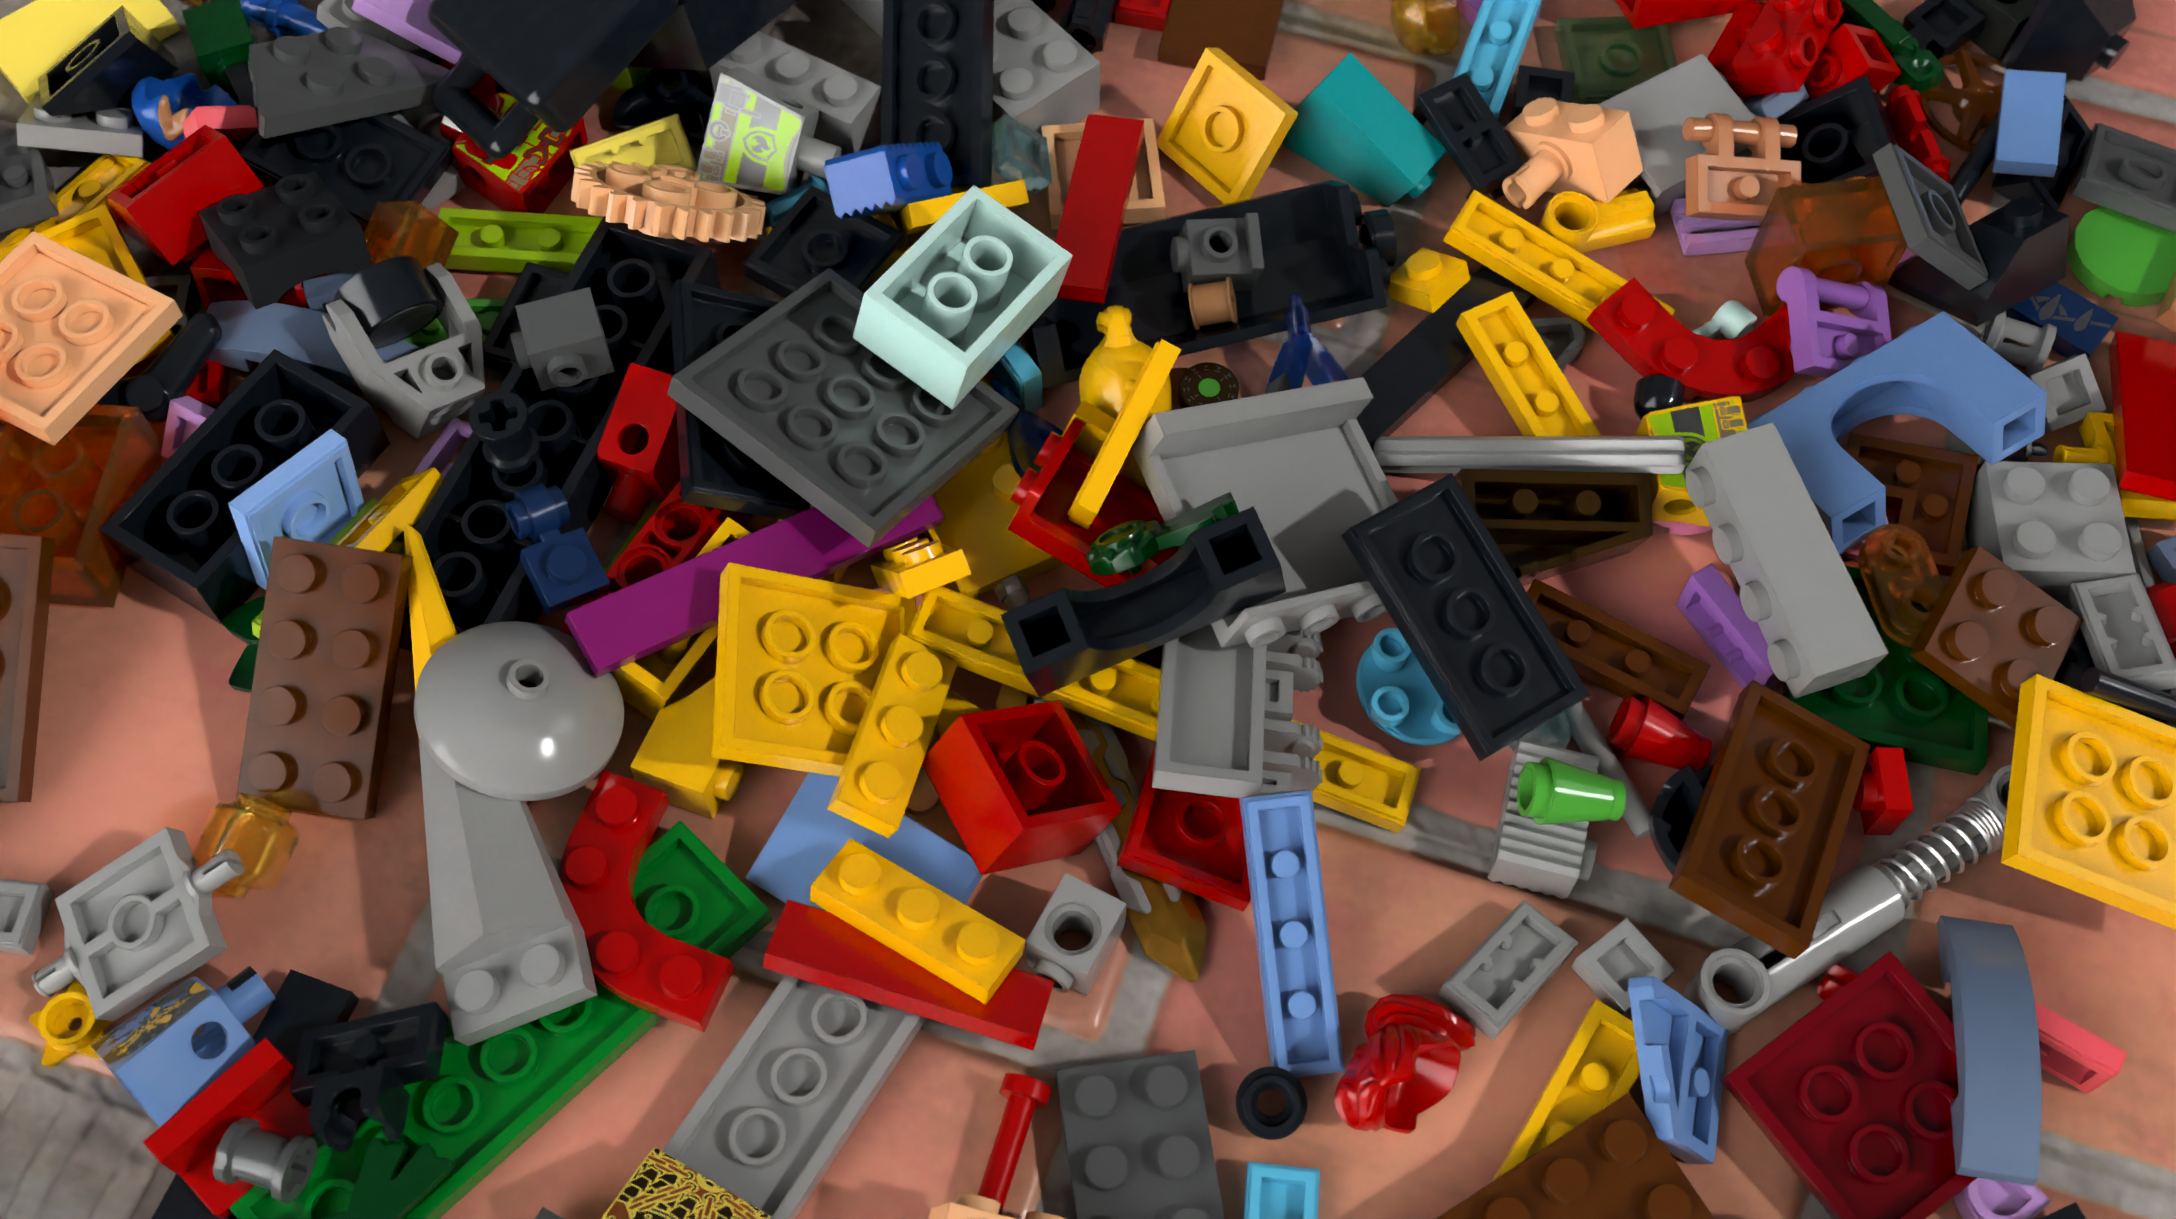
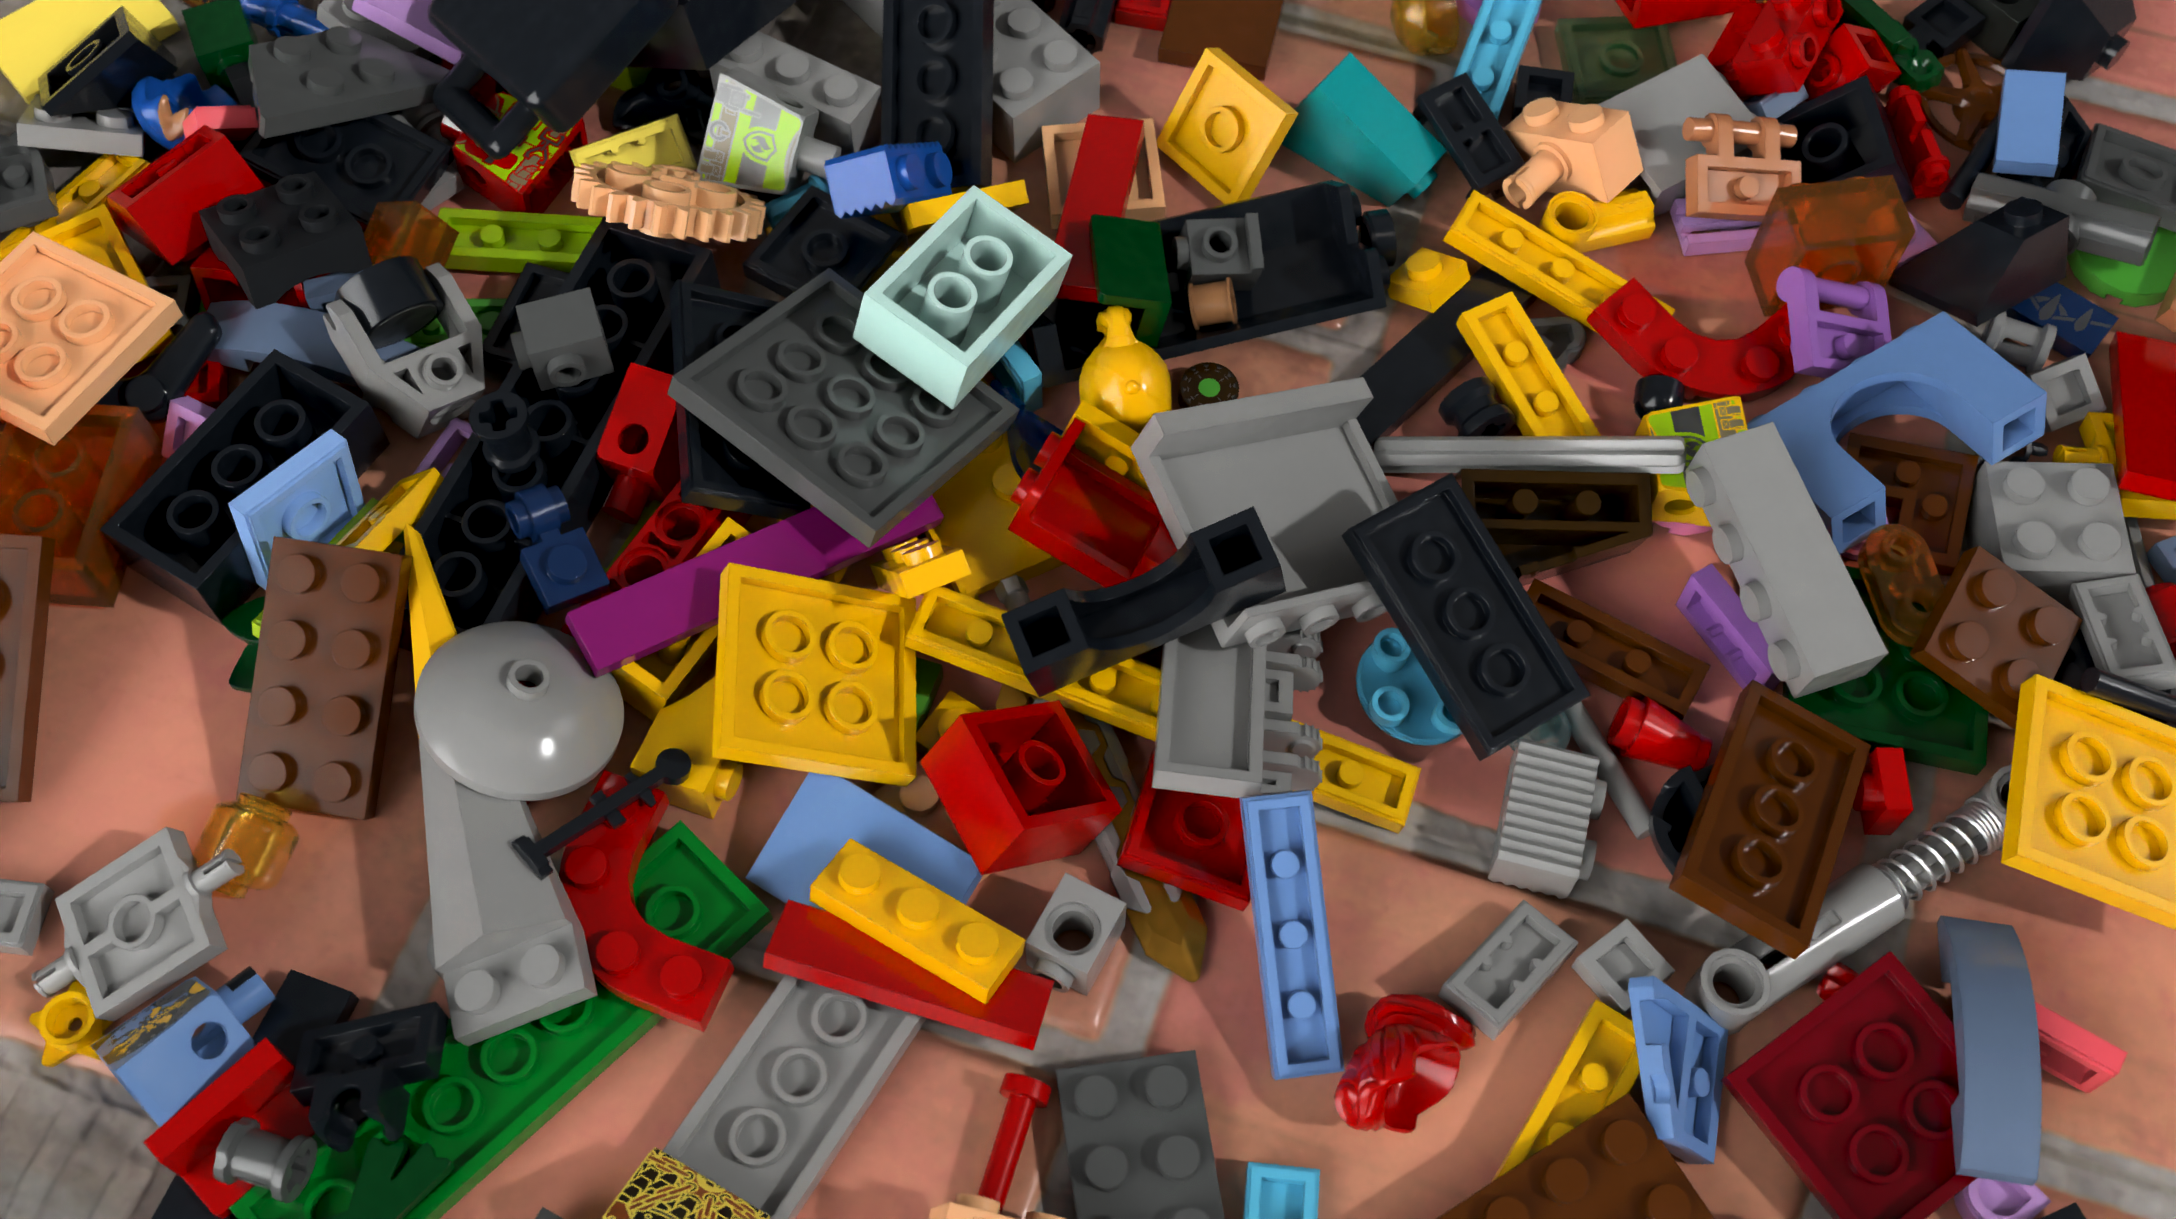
yellow plate [827,633,958,839] -> none
clear light blue plate [992,114,1052,194] -> none
yellow tile [1067,339,1182,530] -> none
dark green piece [1086,492,1239,576] -> none
black plate [1236,1066,1307,1140] -> none
clear blue piece [1265,293,1349,394] -> none
bright green cone [1517,757,1626,825] -> none
light aqua hand [1692,300,1757,339] -> none
dark grey tile [1872,143,1989,291] -> none
none -> black piece [512,748,691,880]
none -> dark green panel [1088,214,1172,347]
none -> black wheel [1438,376,1516,436]
none -> dark grey piece [1963,172,2161,267]

